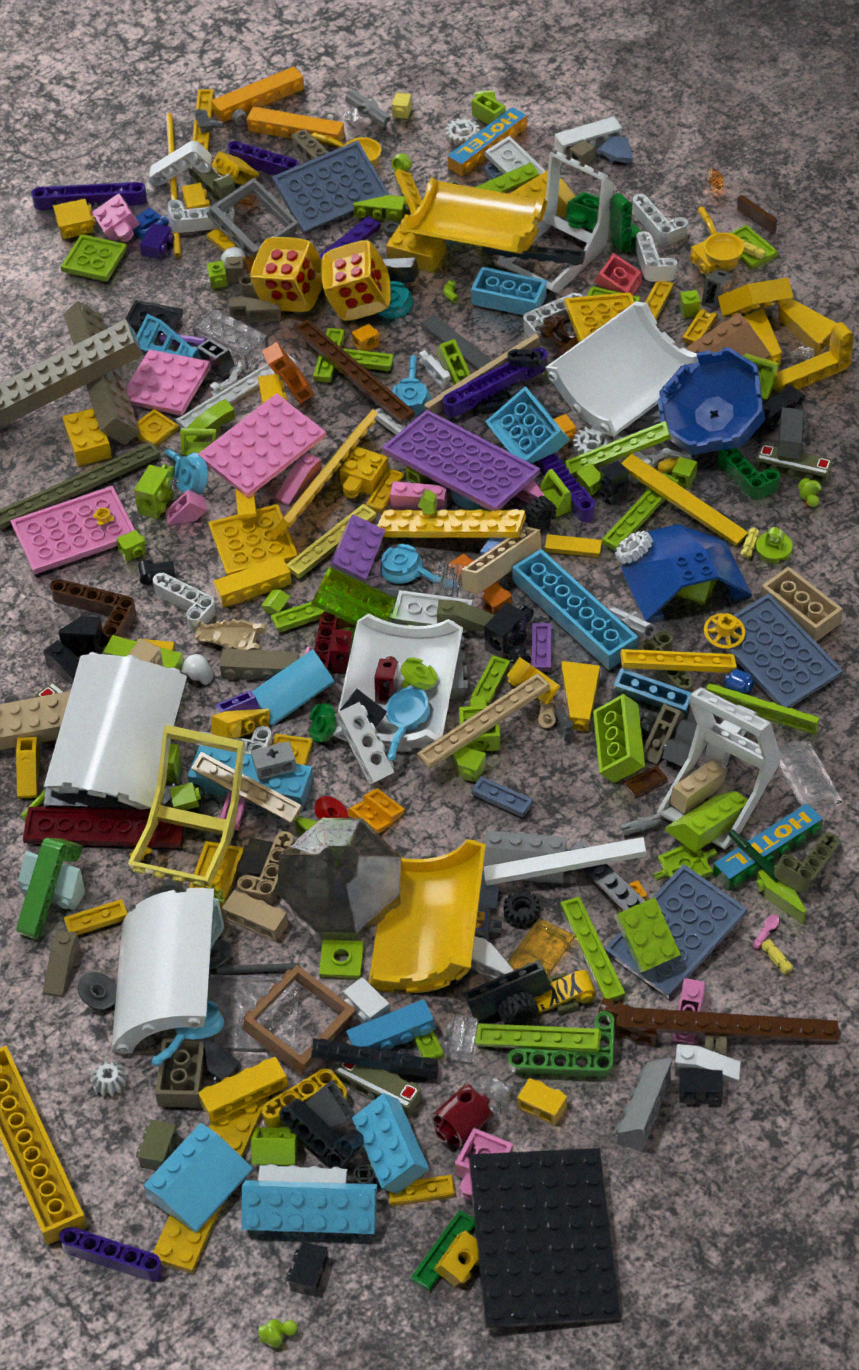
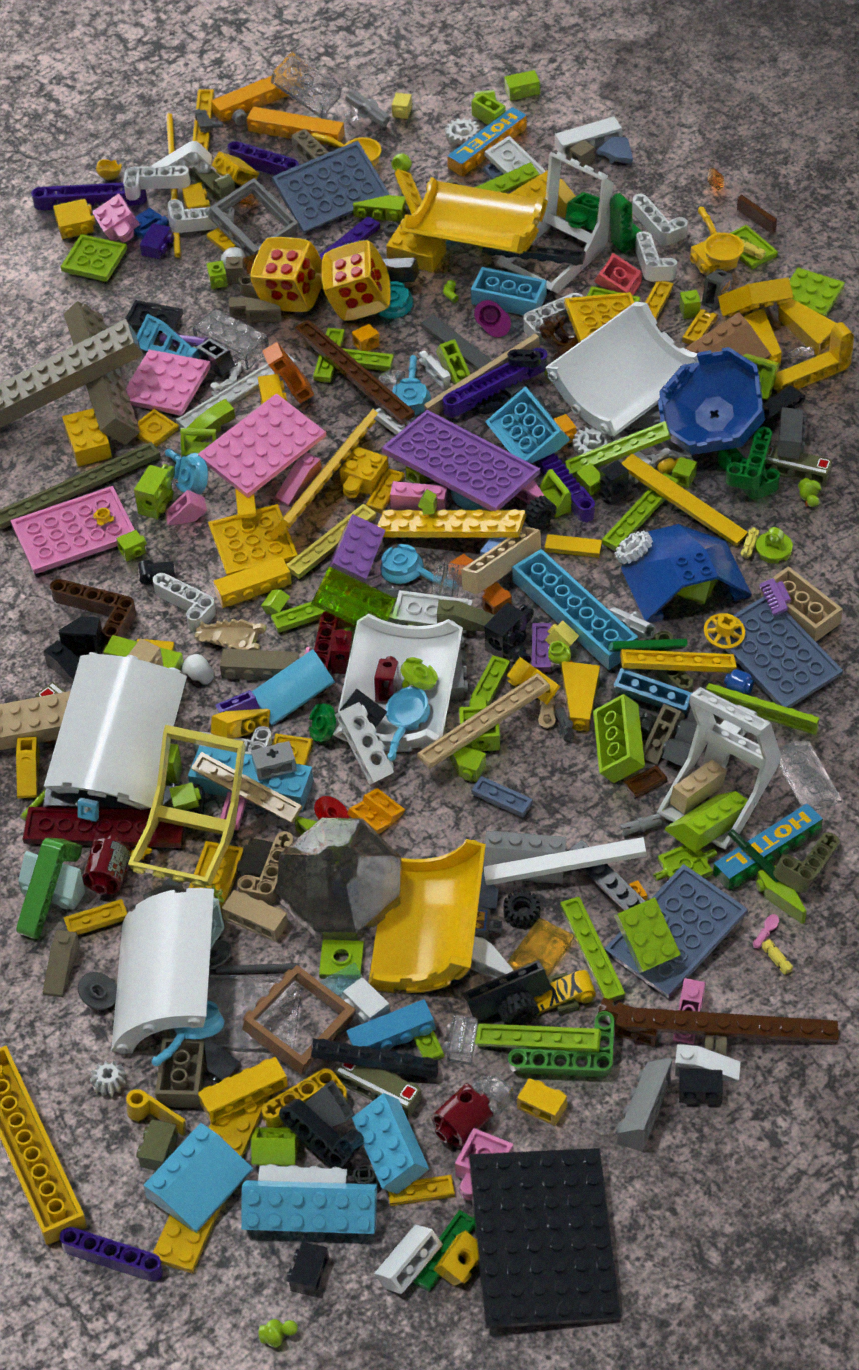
none -> medium azure tile [78,797,99,822]
none -> dark red cylinder [82,836,132,894]
none -> yellow hair [96,159,122,180]
none -> white beam [124,166,190,200]
none -> yellow door [126,1089,186,1136]
none -> clear brick [271,51,342,118]
none -> clear light blue plate [320,963,362,996]
none -> white brick [374,1224,443,1294]
none -> clear plate [379,370,405,384]
none -> magenta piece [474,300,511,337]
none -> lime brick [504,70,540,101]
none -> light yellow brick [545,620,579,647]
none -> lime animal [548,641,573,668]
none -> green tile [608,639,688,652]
none -> green beam [726,427,772,490]
none -> medium lavender piece [759,578,791,616]
none -> lime plate [790,267,845,317]

